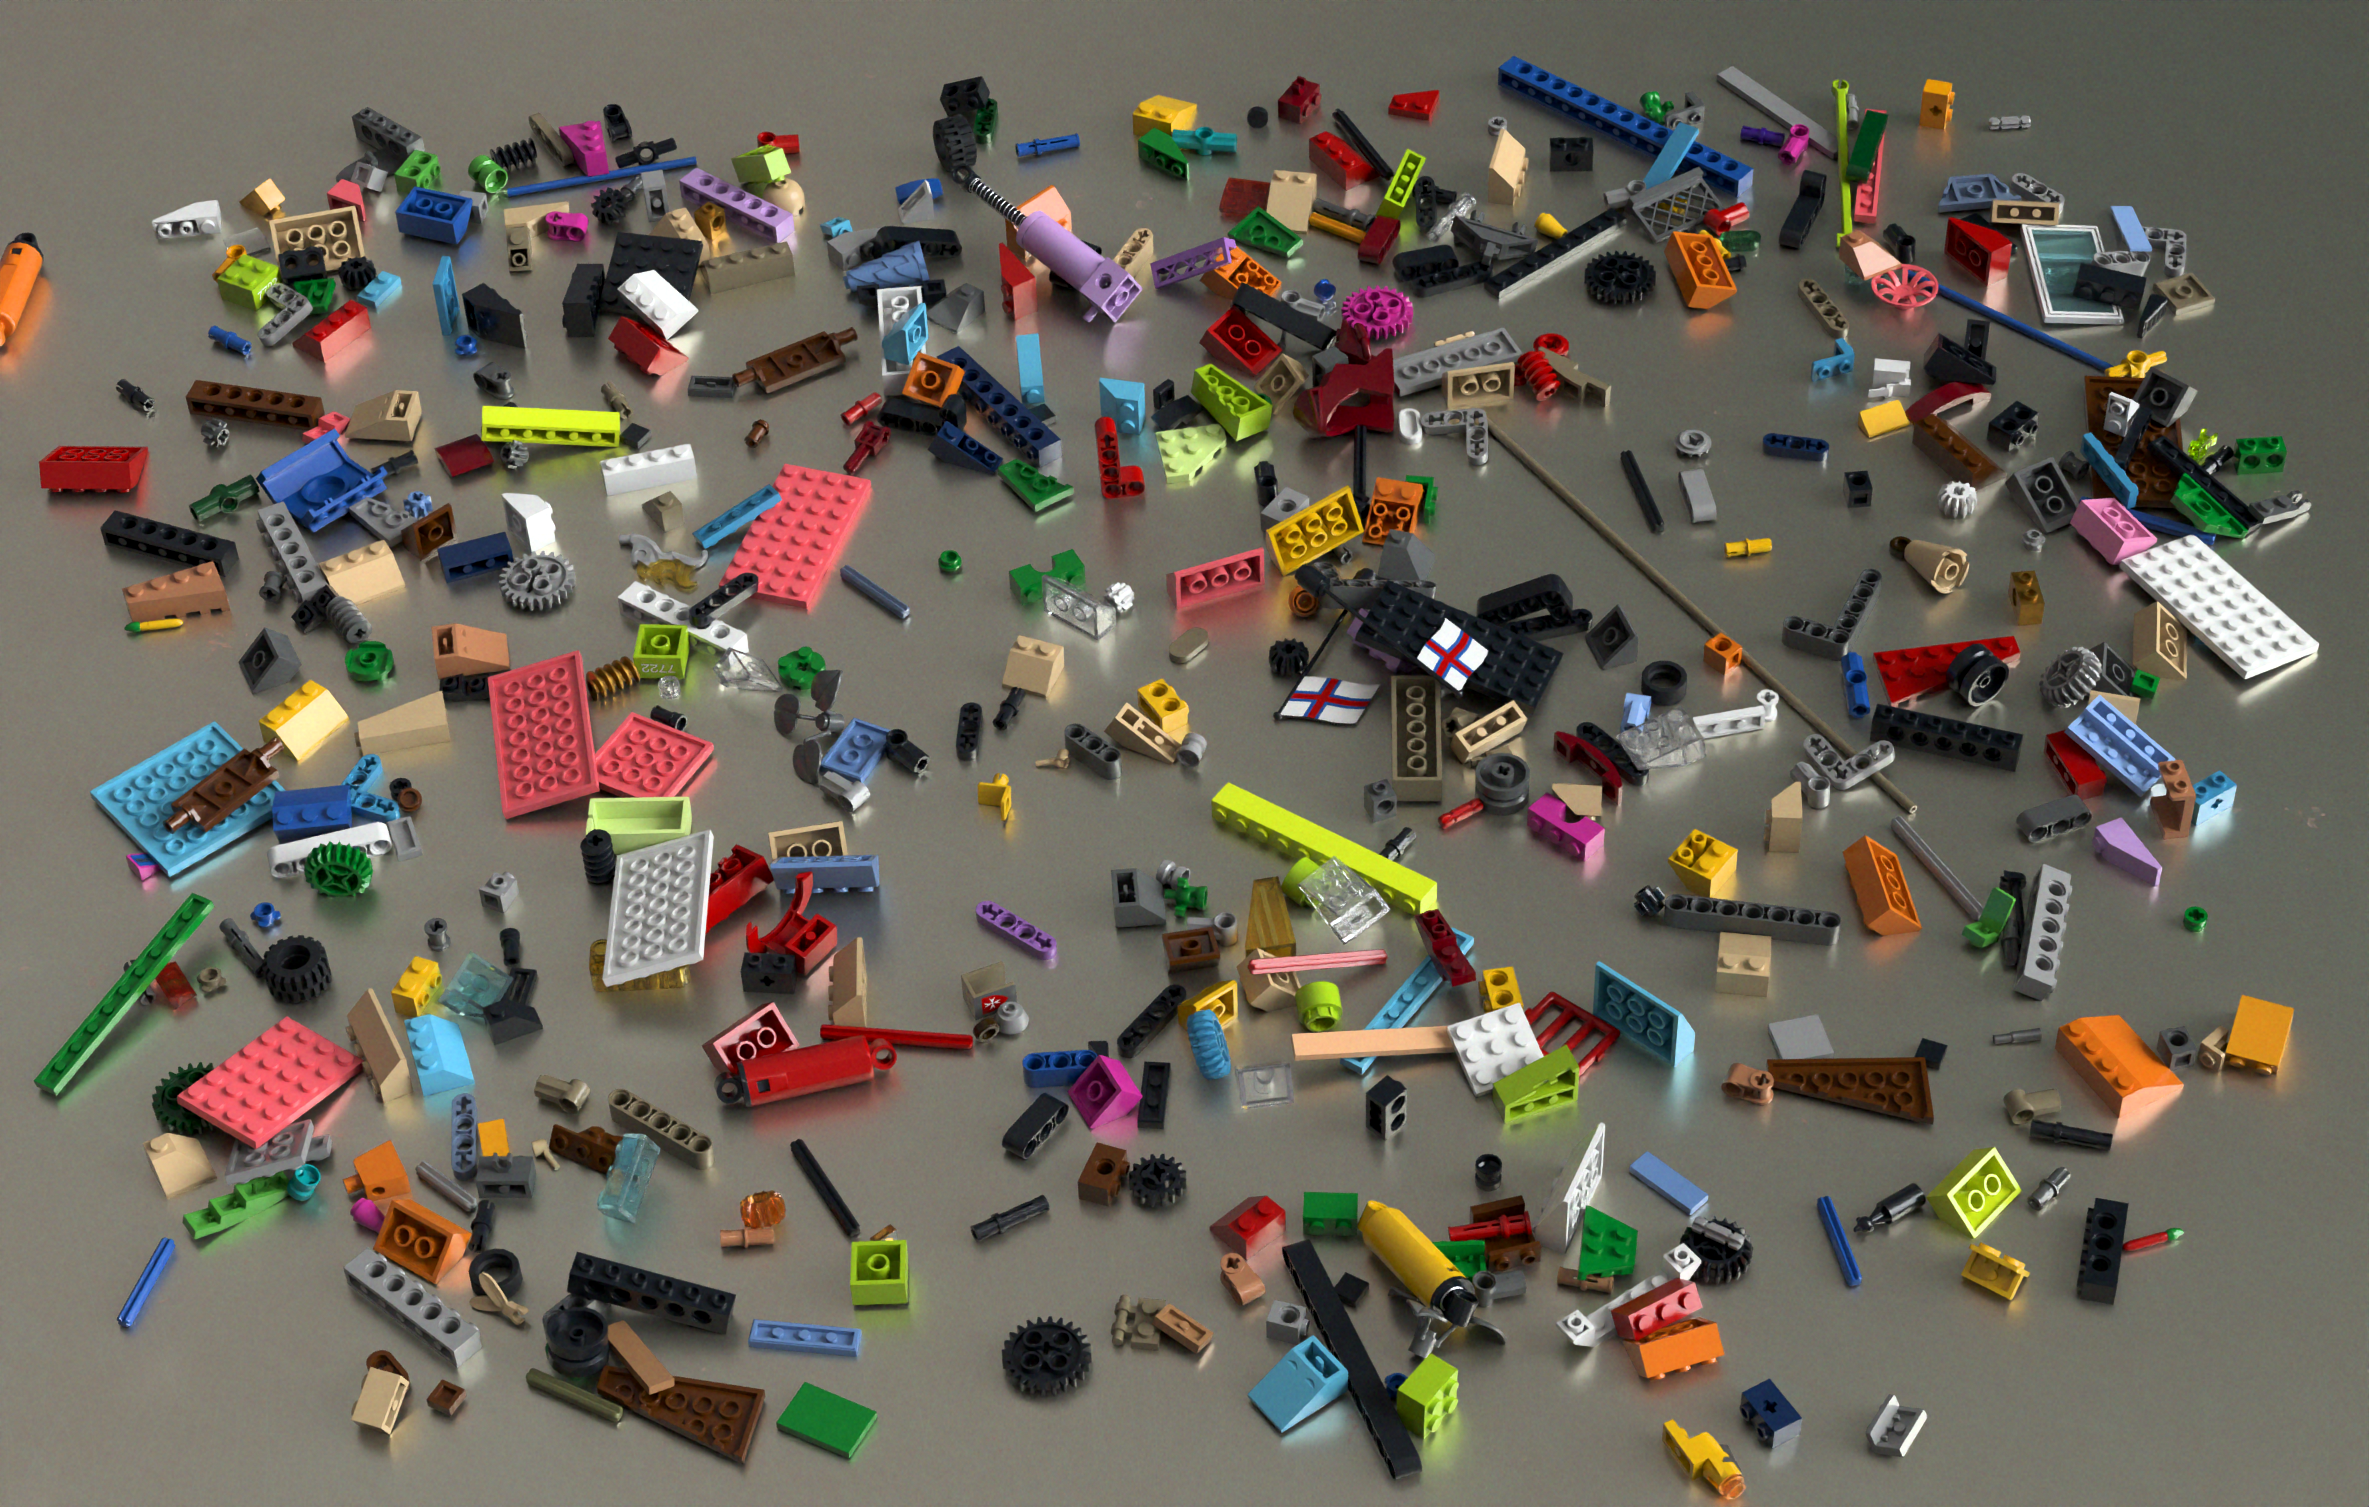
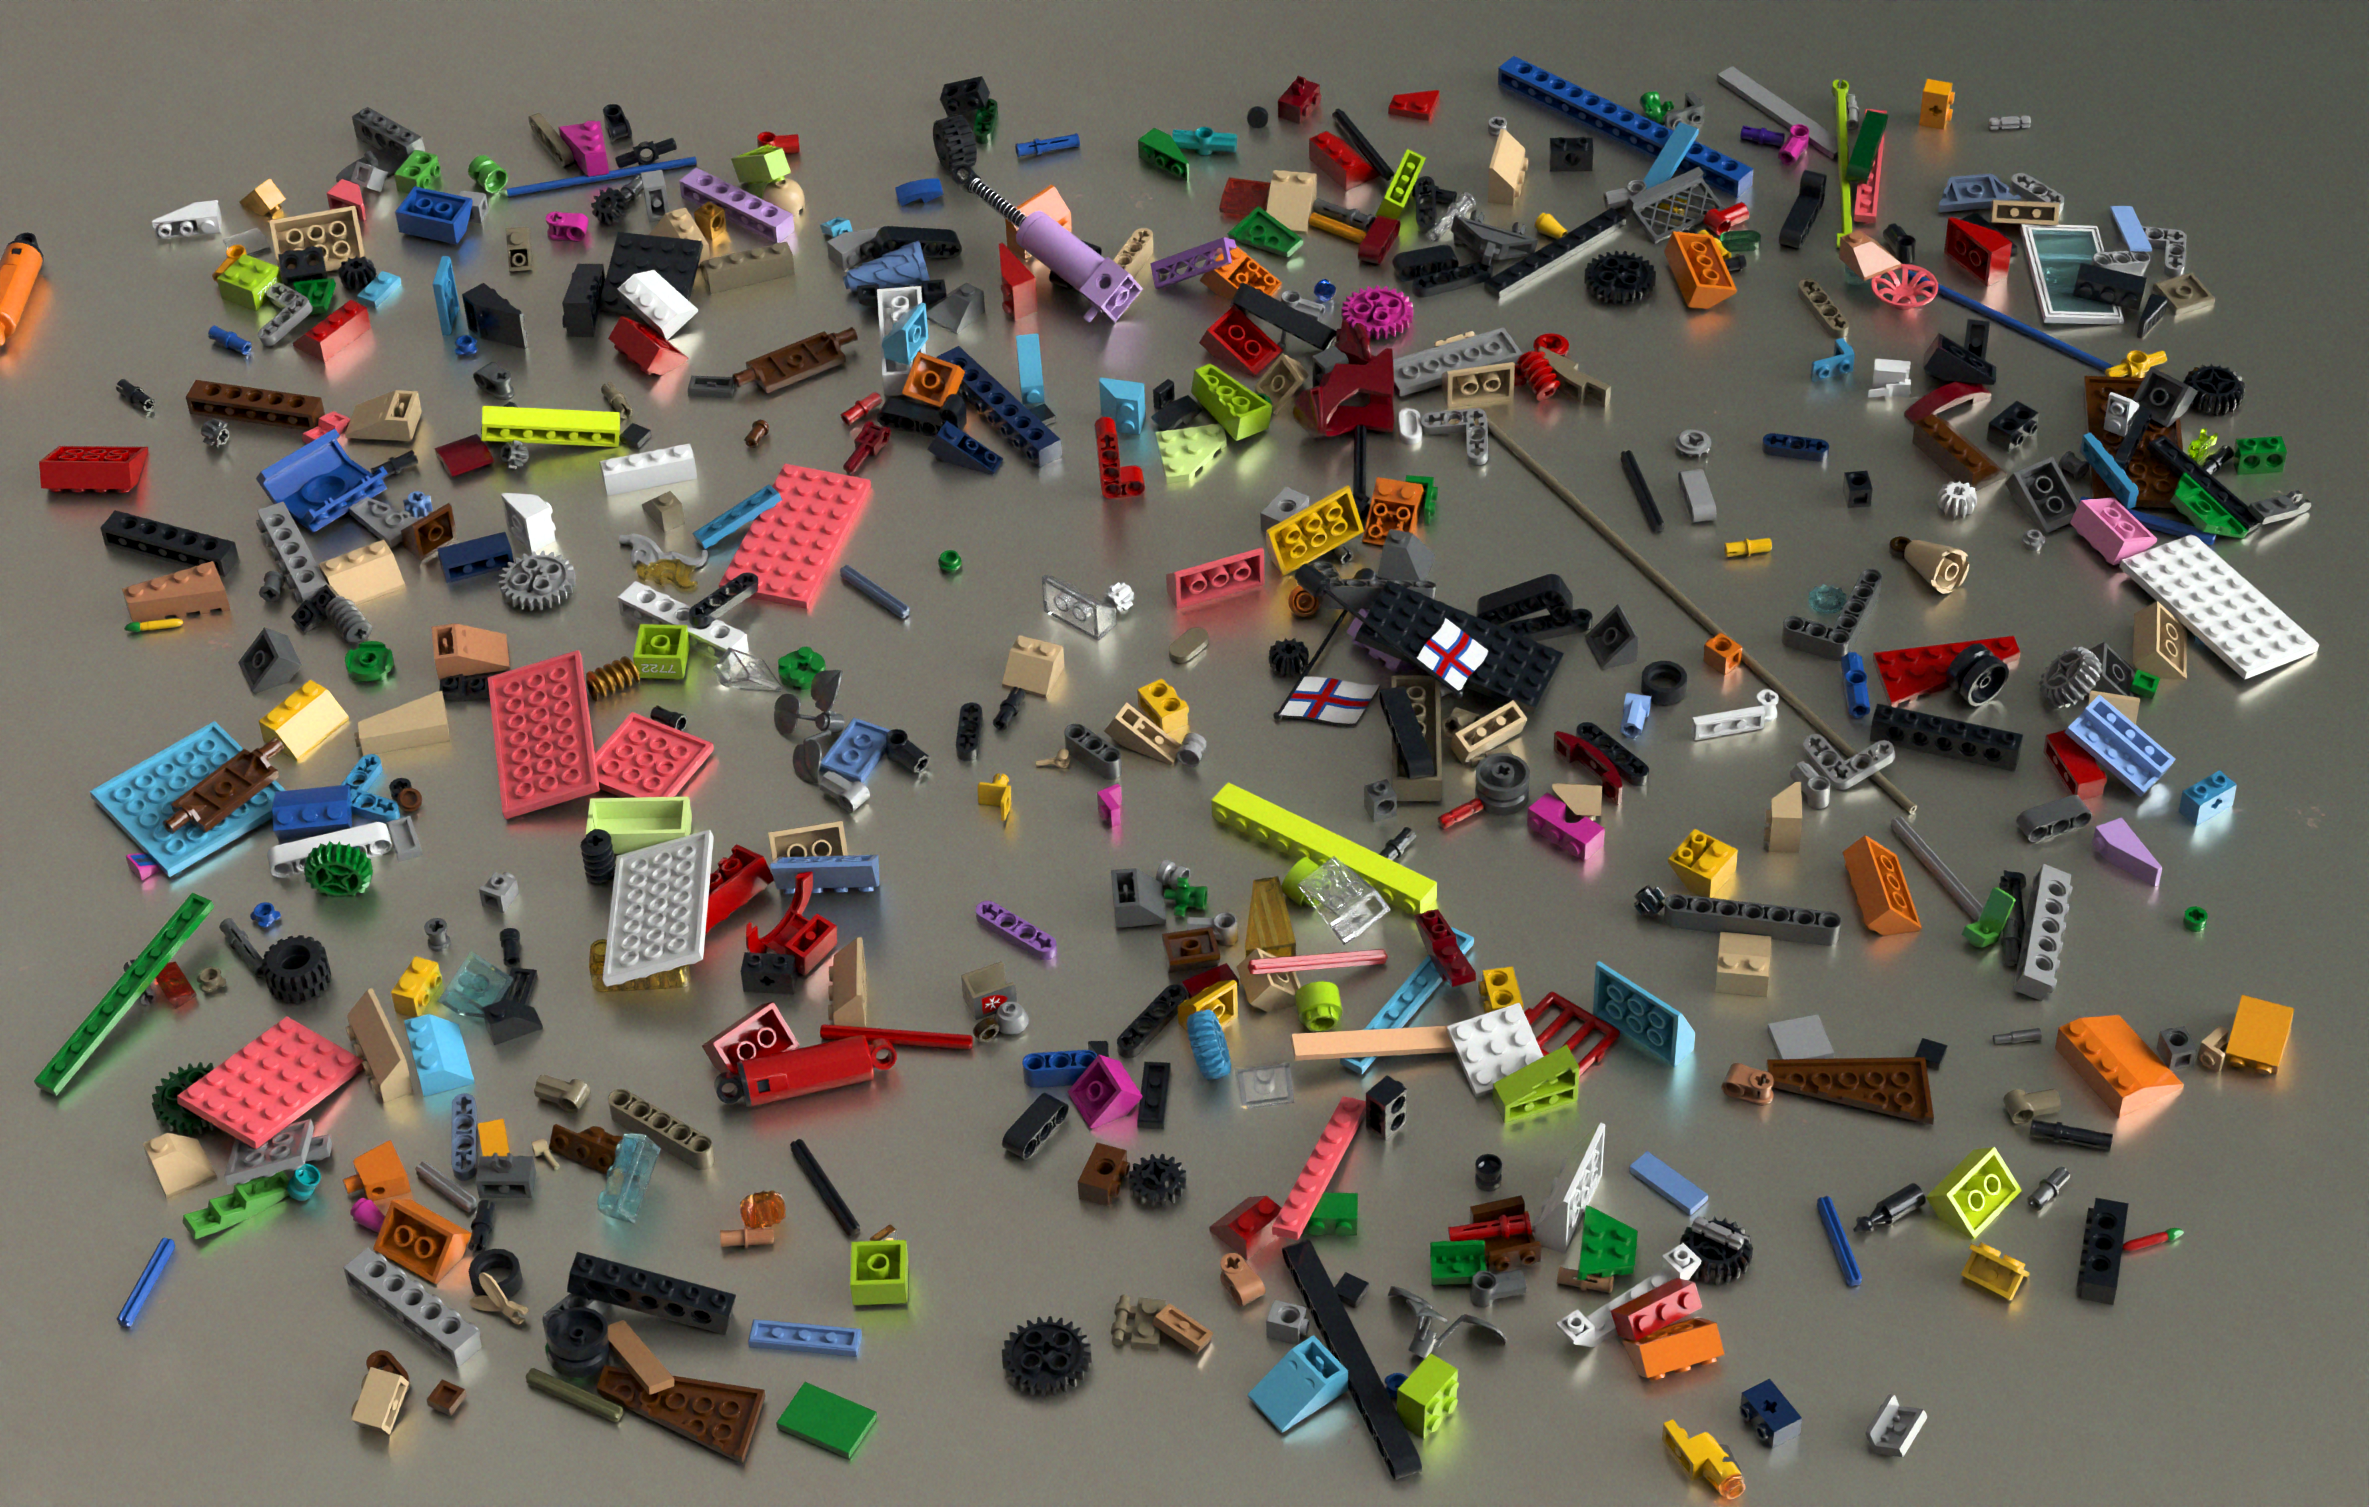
dark green piece [189,474,260,523] -> none
black piece [490,138,537,172] -> none
tan slope [504,201,570,238] -> none
clear bush [658,676,681,699] -> none
white slope [898,180,934,224] -> none
black pin [970,1195,1050,1242] -> none
green wing [997,459,1074,512] -> none
green arch [1009,549,1086,605] -> none
yellow slope [1132,95,1197,137] -> none
black piece [1254,461,1278,506] -> none
yellow piece [1357,1201,1479,1327] -> none
clear slope [1616,706,1707,770] -> none
yellow slope [1858,400,1909,438] -> none
pearl gold brick [2008,570,2045,626] -> none
nougat panel [2150,760,2196,840] -> none
none -> dark pink bracket [1097,784,1122,828]
none -> dark red tile [1182,963,1239,999]
none -> coral plate [1272,1096,1366,1240]
none -> black beam [1379,686,1434,780]
none -> clear light blue gear [1808,584,1846,614]
none -> black gear [2183,364,2245,416]

